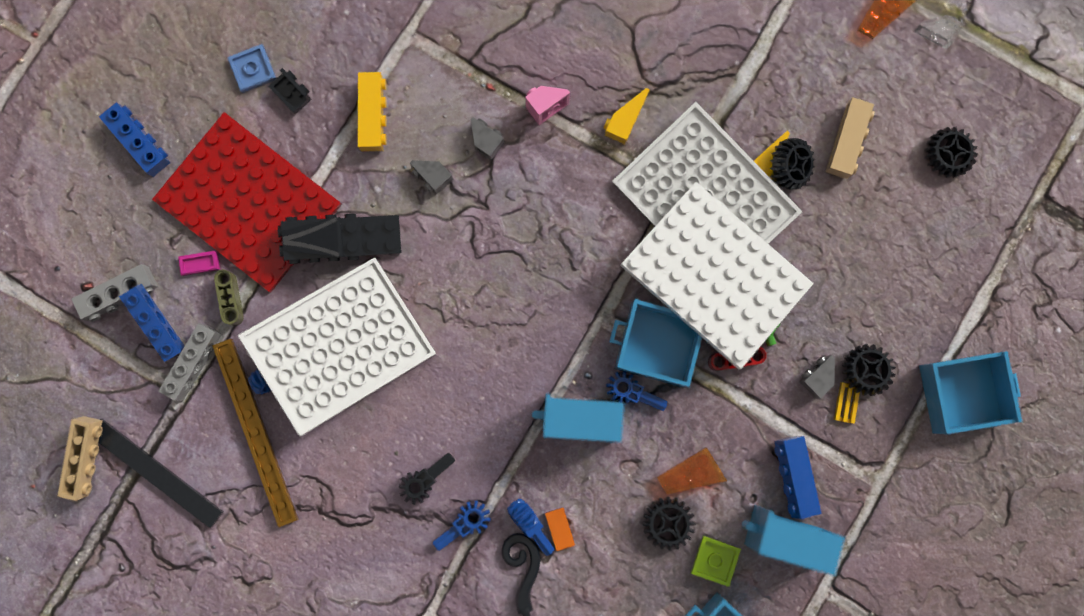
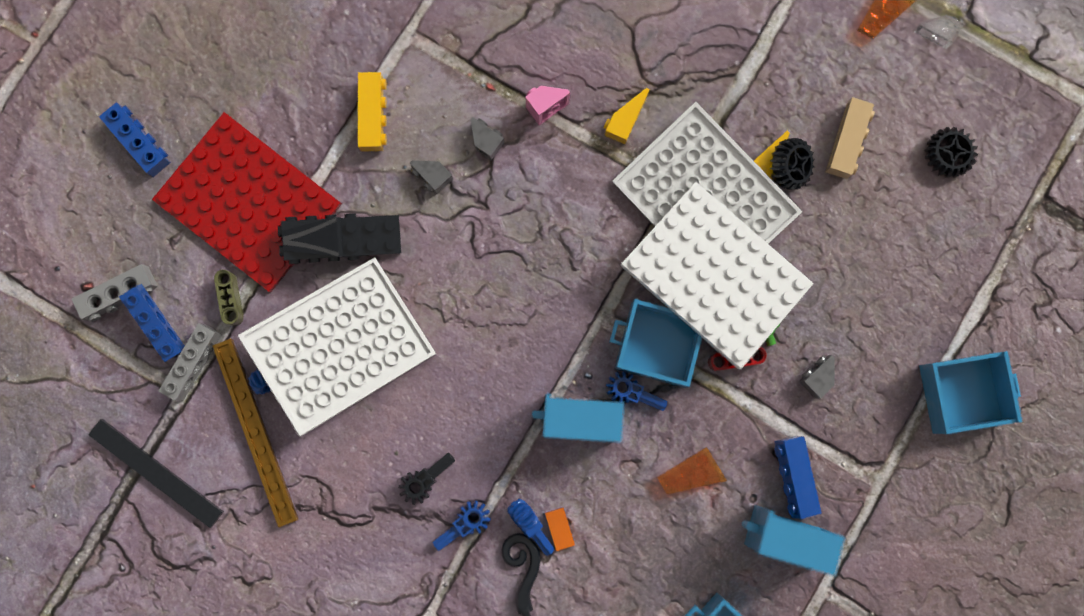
tan brick [57,416,103,501] -> none
dark pink tile [178,250,220,276] -> none
medium blue tile [227,44,276,93] -> none
black bracket [268,68,311,114] -> none
black gear [642,497,696,551] -> none
lime plate [691,535,741,587] -> none
yellow tile [834,382,860,424] -> none
black gear [842,344,896,396] -> none

